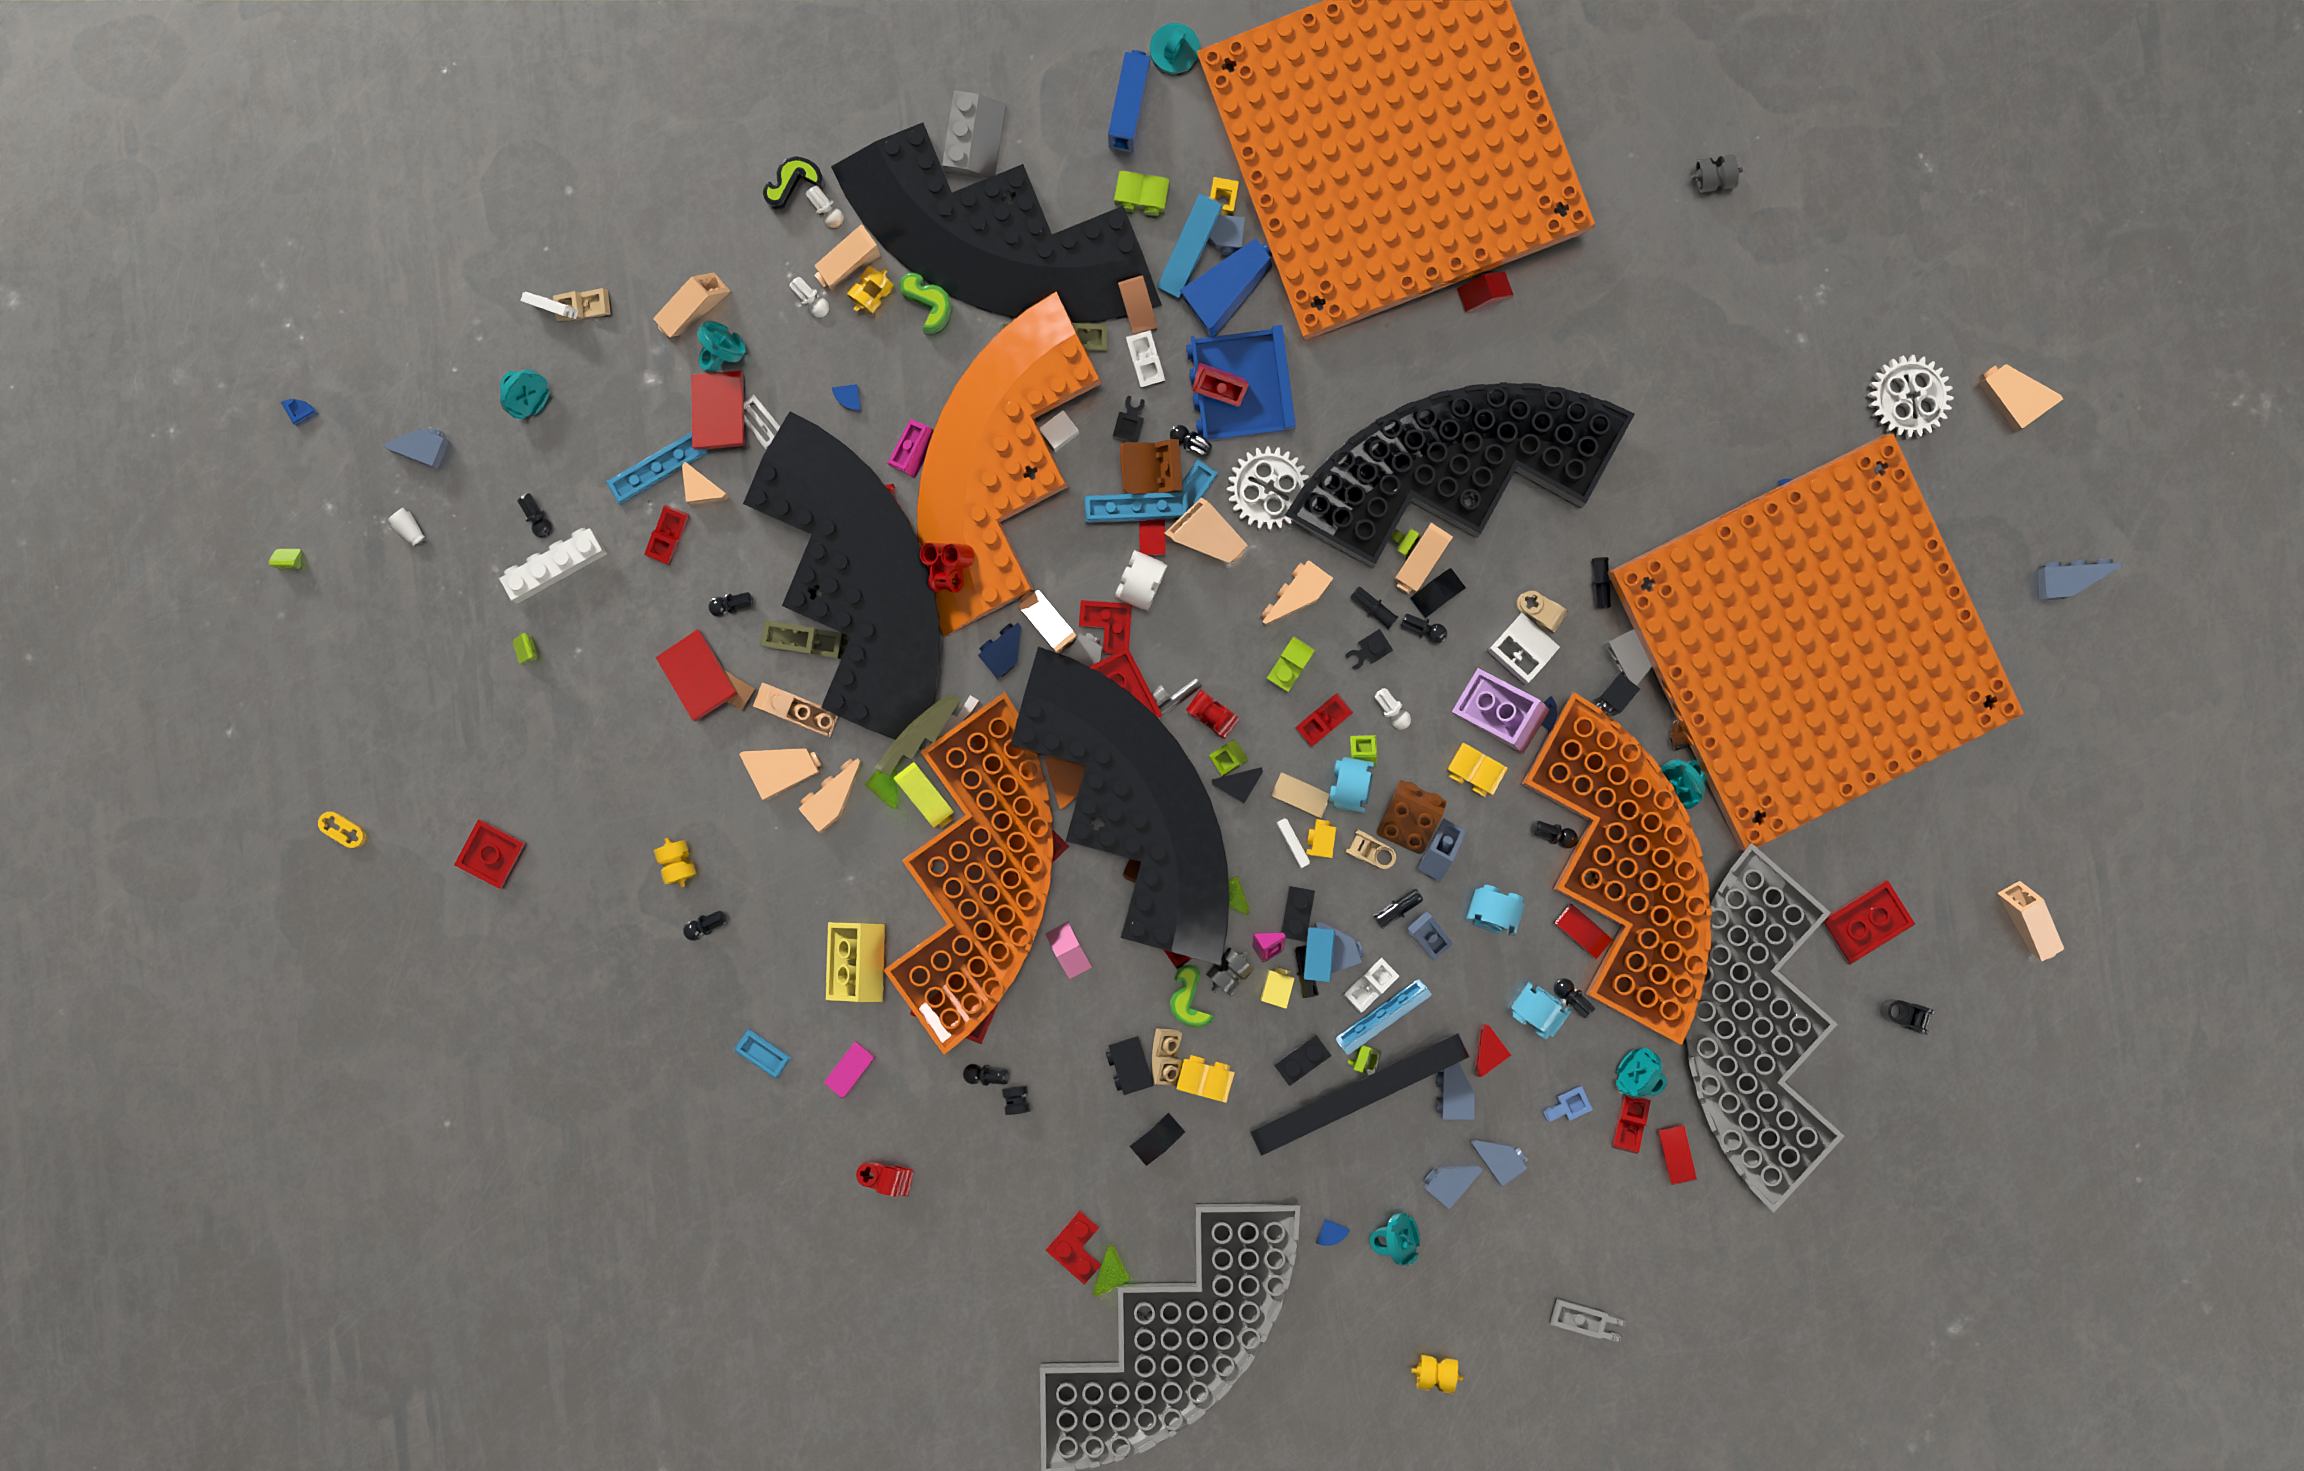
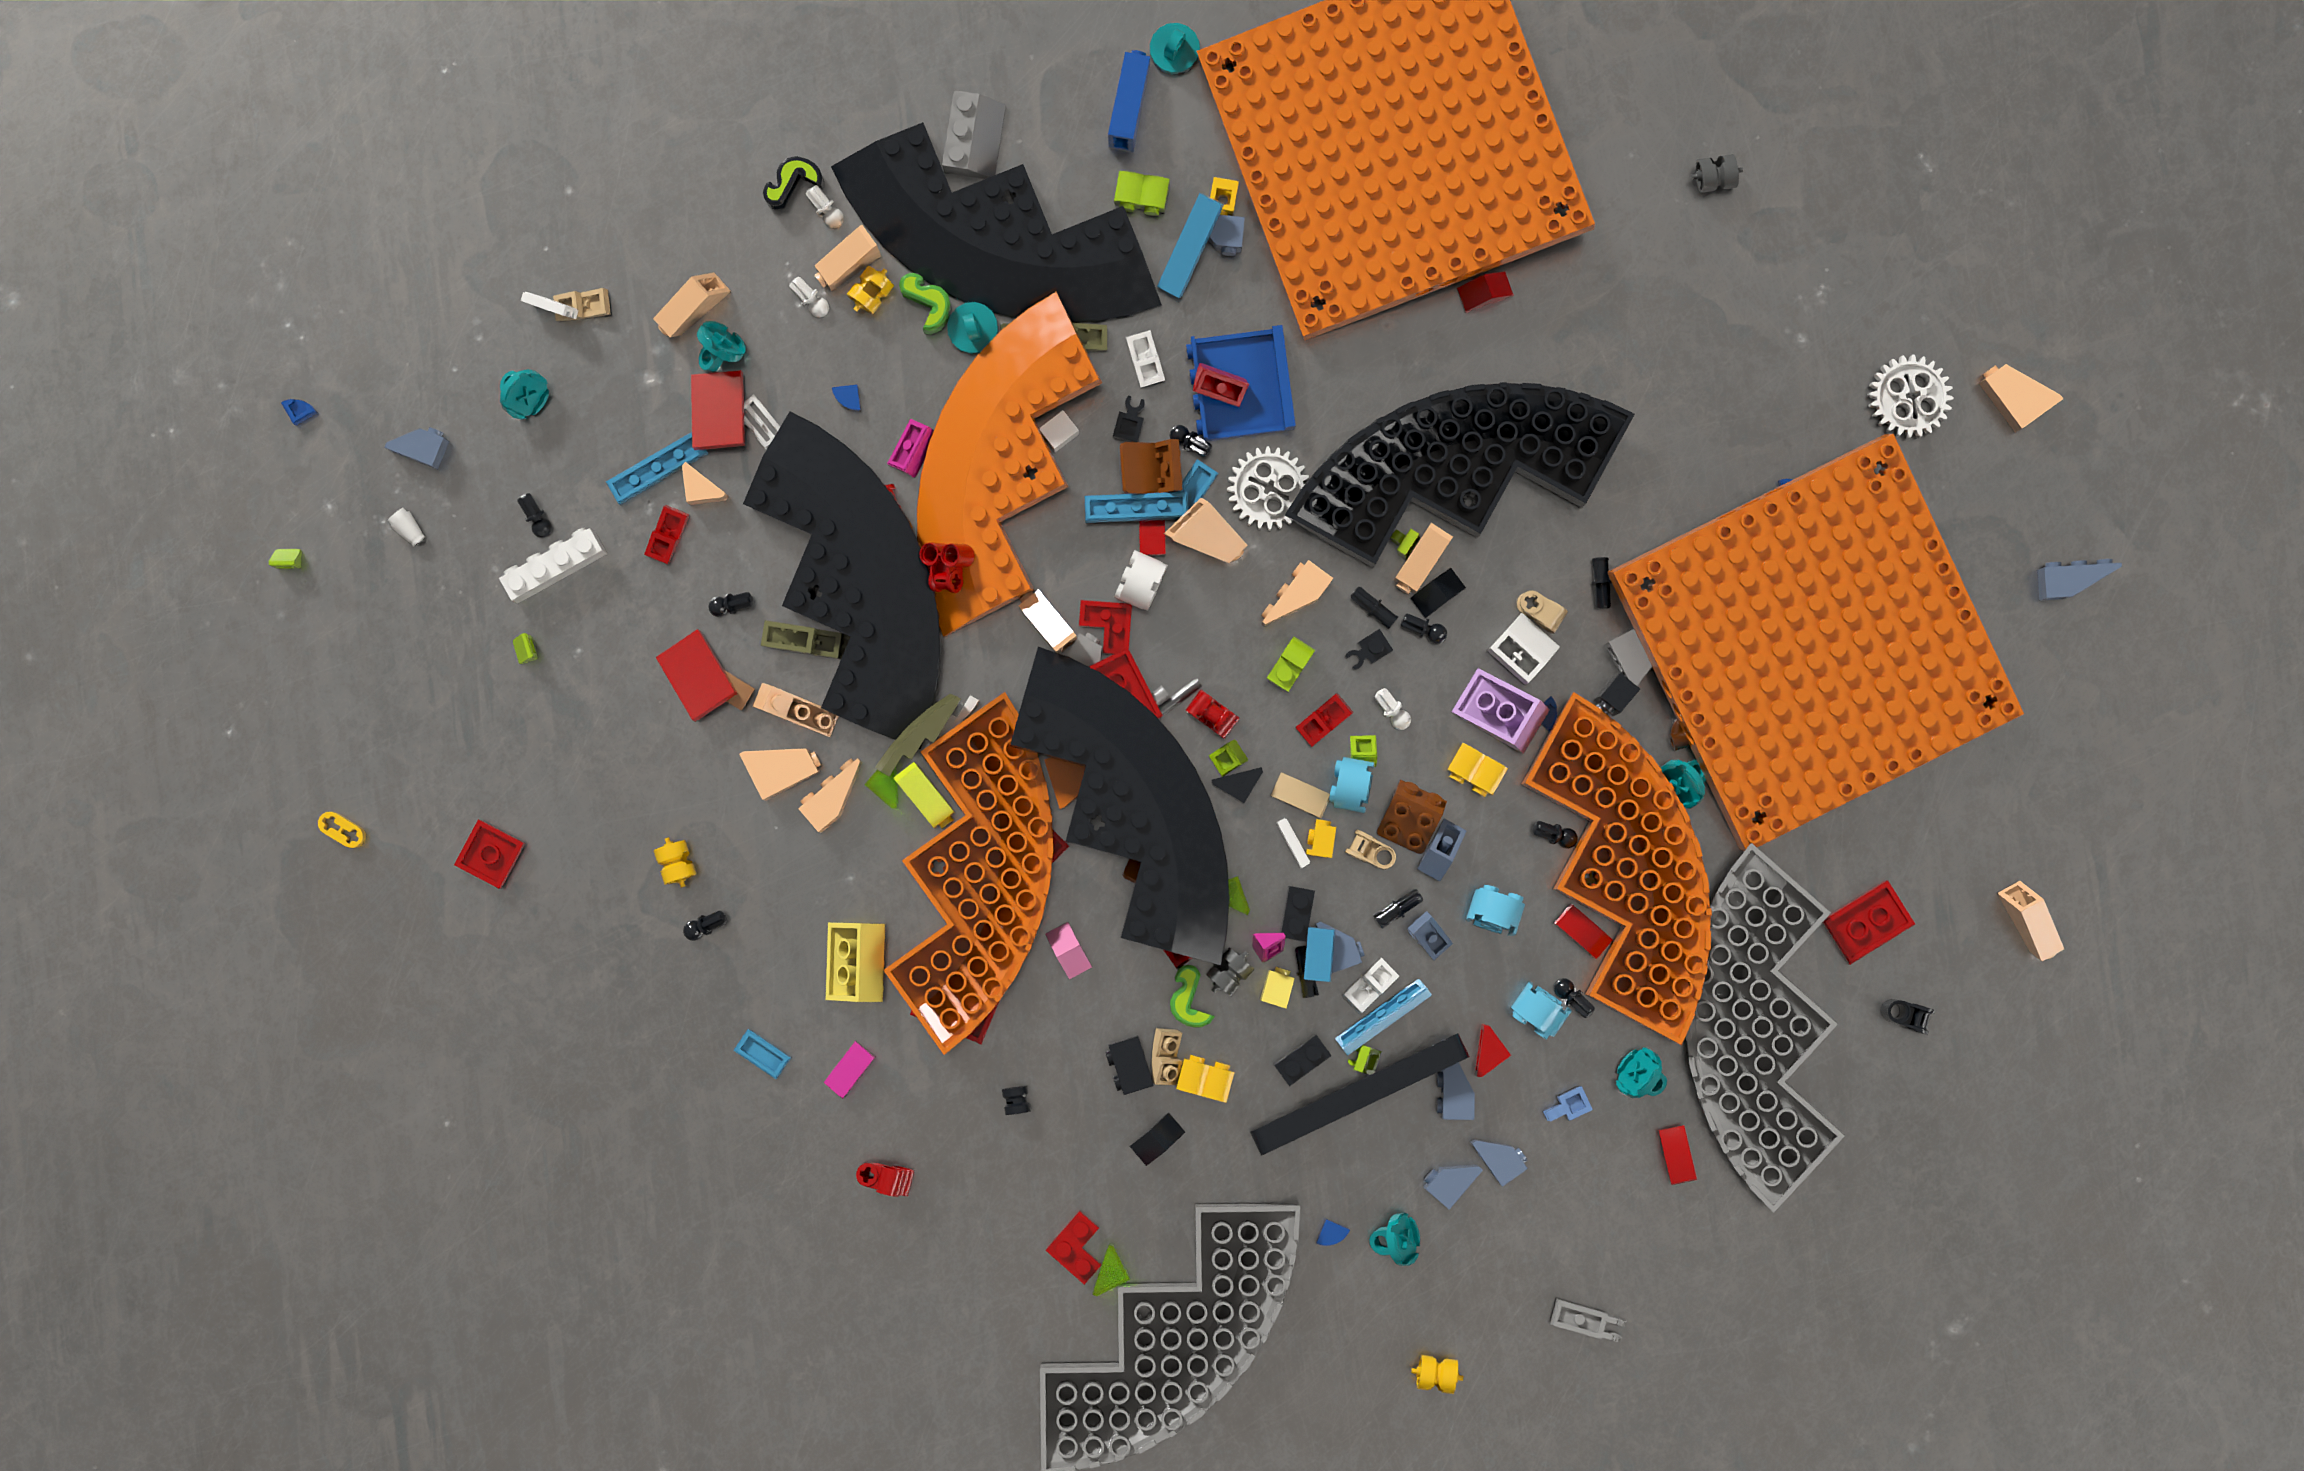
black axle [963,1064,1009,1086] -> none
dark blue slope [978,623,1022,681] -> none
nougat slope [1118,275,1158,335] -> none
blue slope [1180,238,1273,338] -> none
red slope [1612,1095,1651,1154] -> none
none -> teal tile [947,302,998,354]

